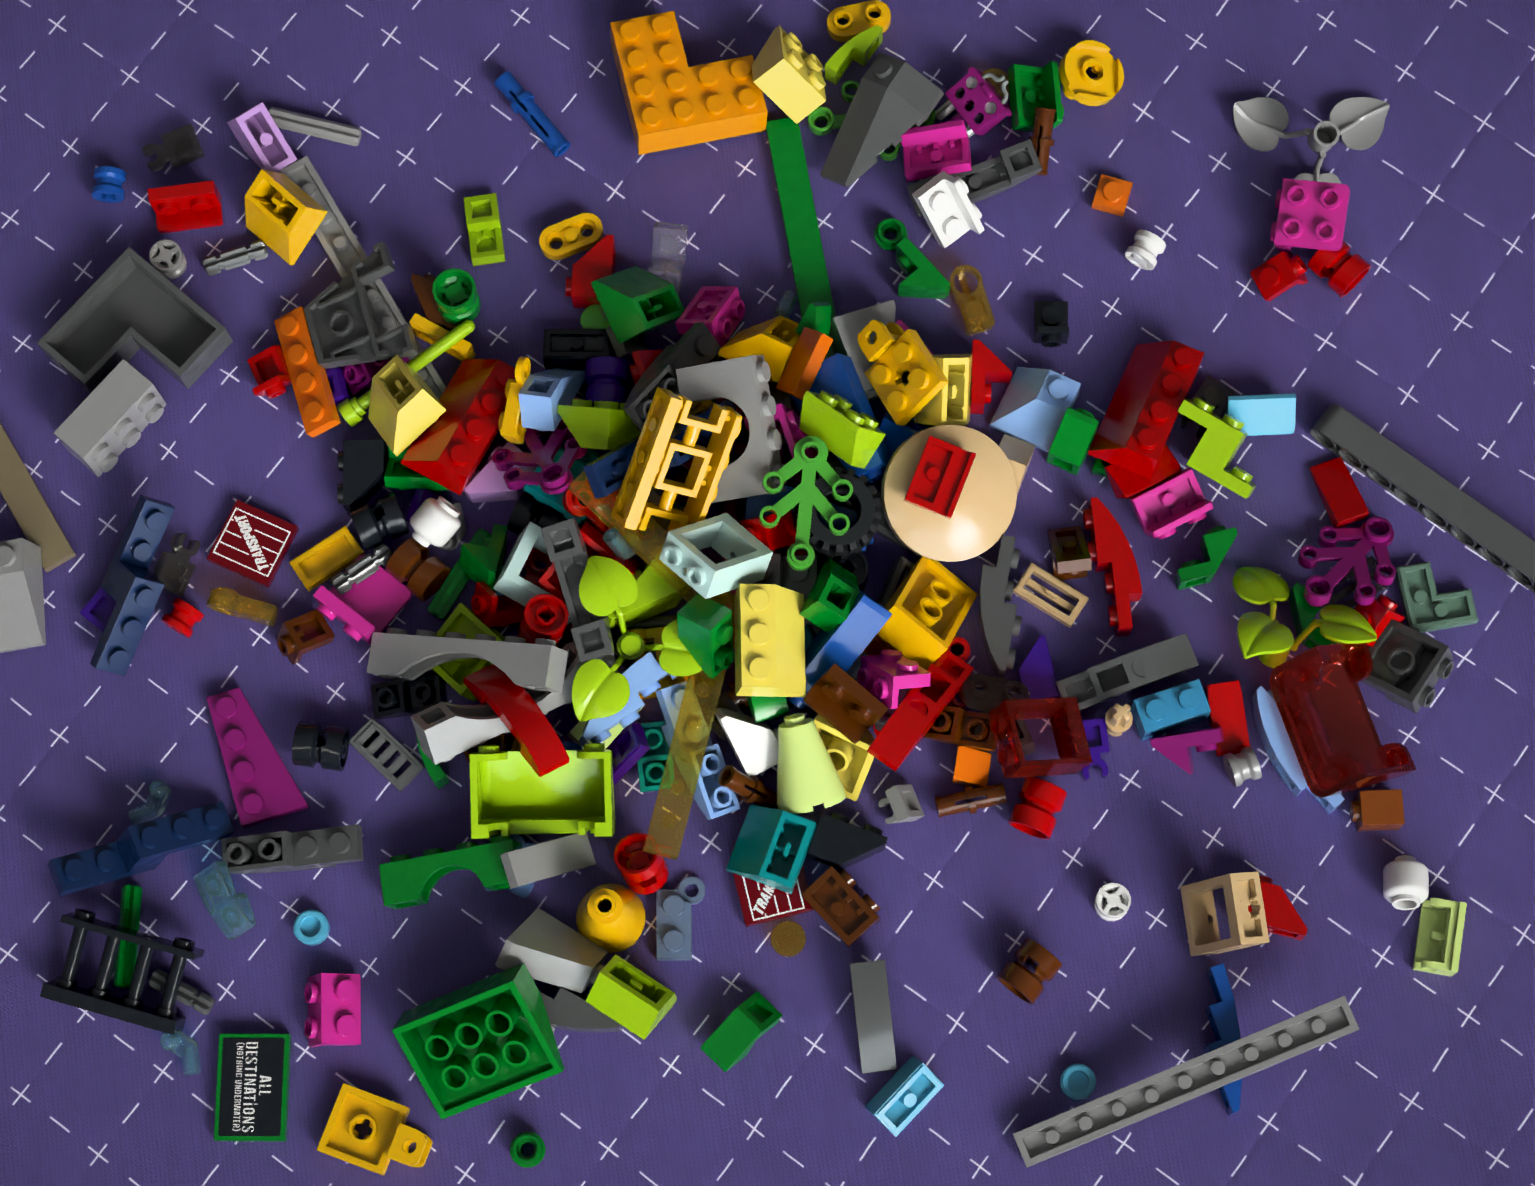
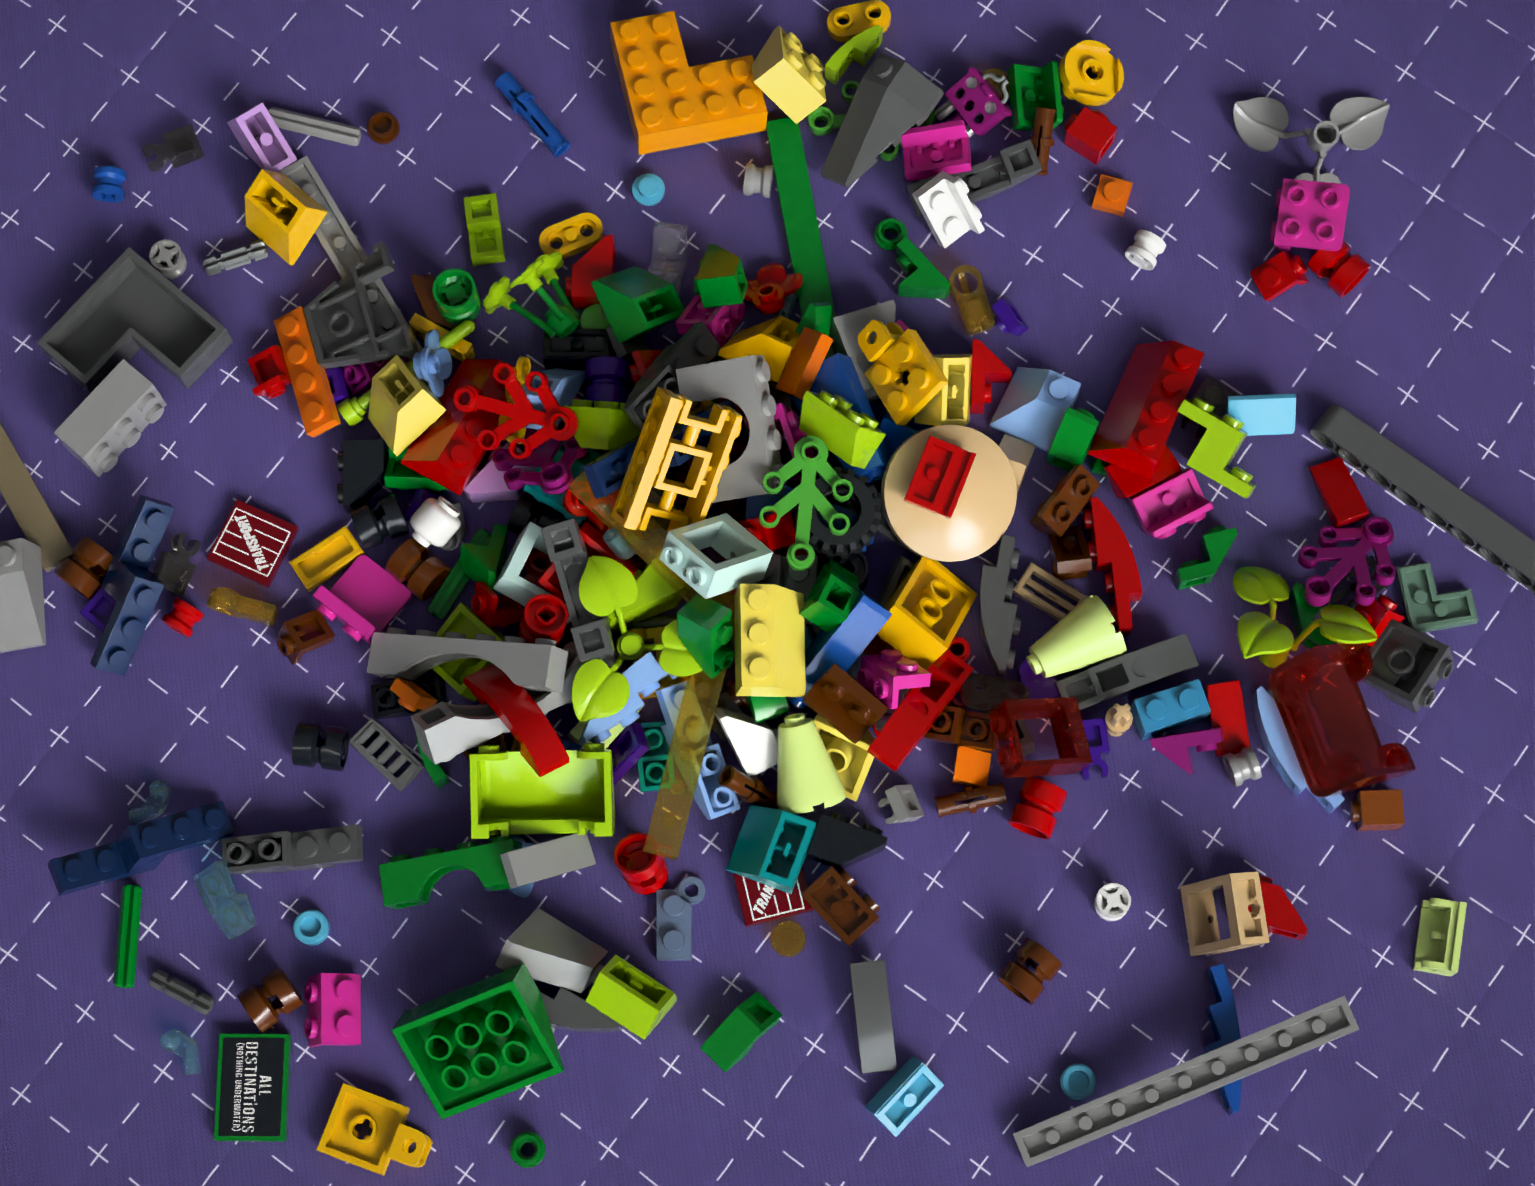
black fence [40,909,204,1035] -> none
red bracket [148,180,224,234] -> none
magenta wing [206,688,310,828] -> none
dark grey axle [331,544,393,594] -> none
yellow cone [576,883,646,954] -> none
black bracket [1034,301,1069,348] -> none
white head [1383,855,1429,910] -> none
none -> reddish brown wheel [54,535,113,599]
none -> reddish brown wheel [237,966,304,1032]
none -> reddish brown plate [367,112,400,144]
none -> orange plate [390,678,438,712]
none -> medium blue plate [413,329,452,397]
none -> red plant [453,363,579,459]
none -> plant [483,252,580,339]
none -> medium azure plate [632,173,665,206]
none -> green slope [693,244,748,308]
none -> light grey wheel [743,163,773,198]
none -> red plate [744,262,803,314]
none -> dark purple plate [992,298,1029,336]
none -> yellowish green cone [1026,595,1127,678]
none -> reddish brown bracket [1030,464,1100,537]
none -> red brick [1063,107,1118,165]

